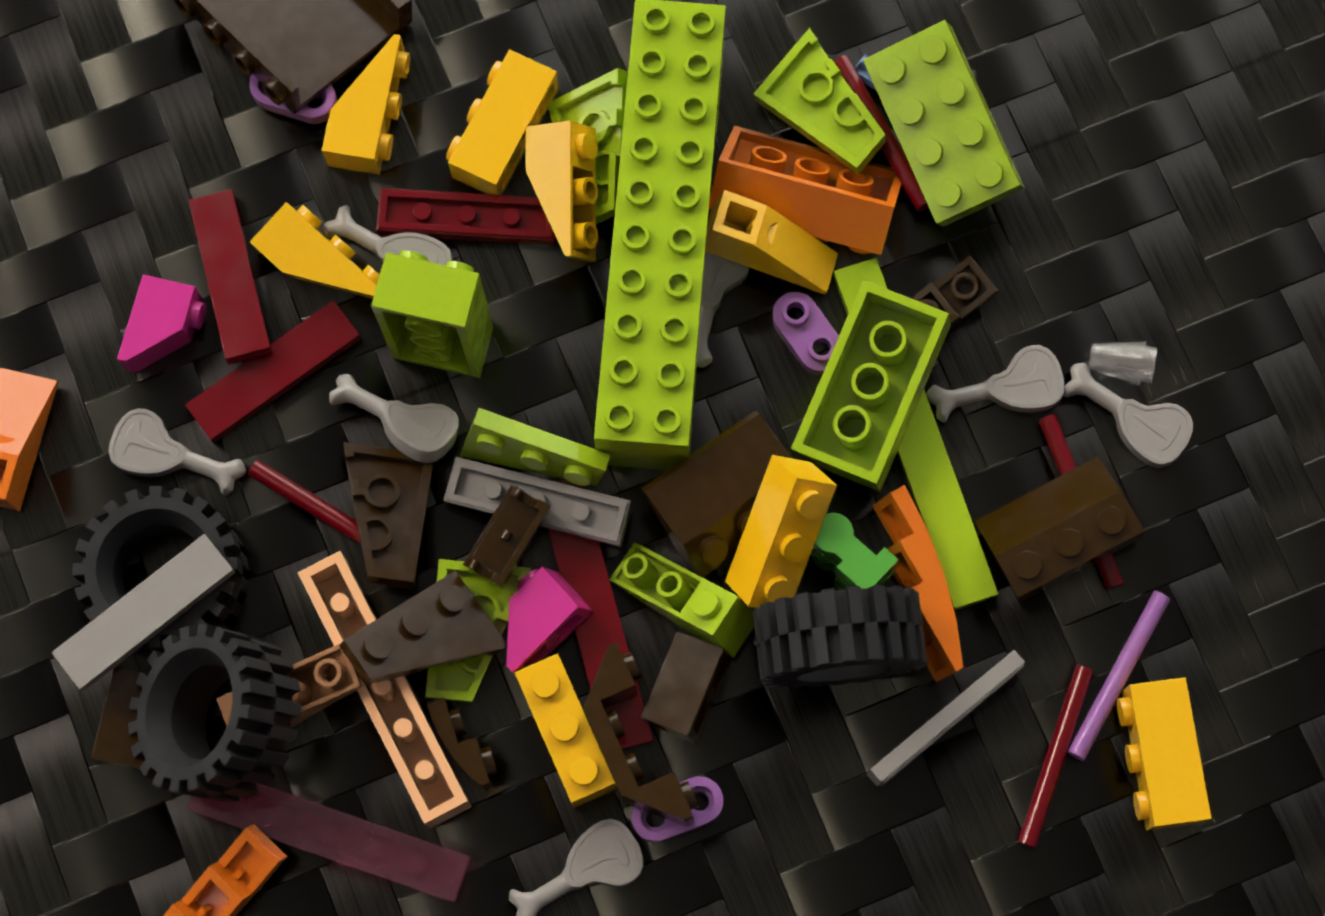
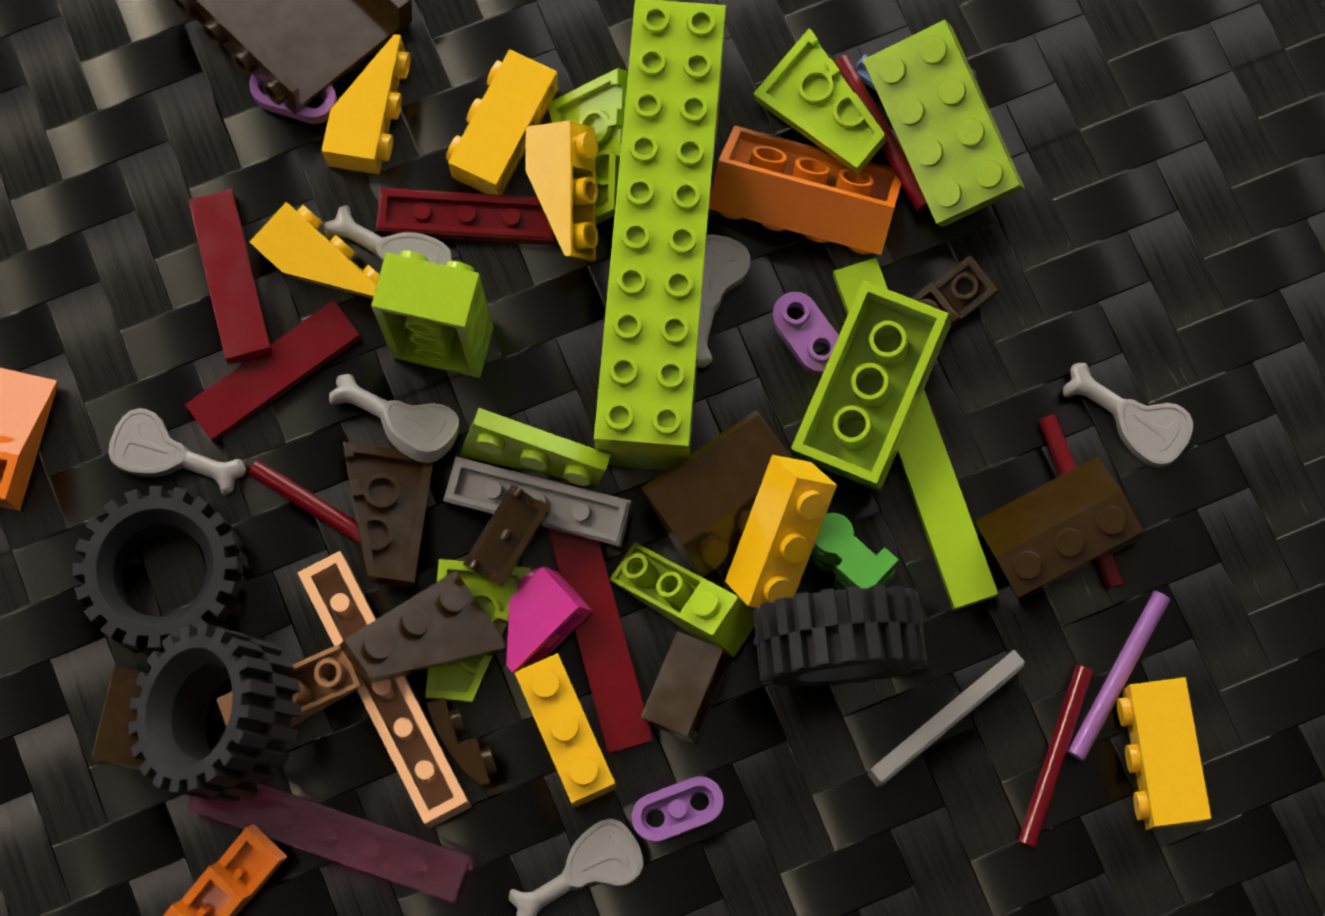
light grey tile [51,533,236,692] -> none
dark pink slope [117,274,206,373] -> none
dark brown slope [583,642,699,826] -> none
yellow slope [705,190,838,295] -> none
orange slope [872,485,963,682] -> none
light grey piece [926,345,1064,423] -> none
clear cone [1089,341,1158,386] -> none

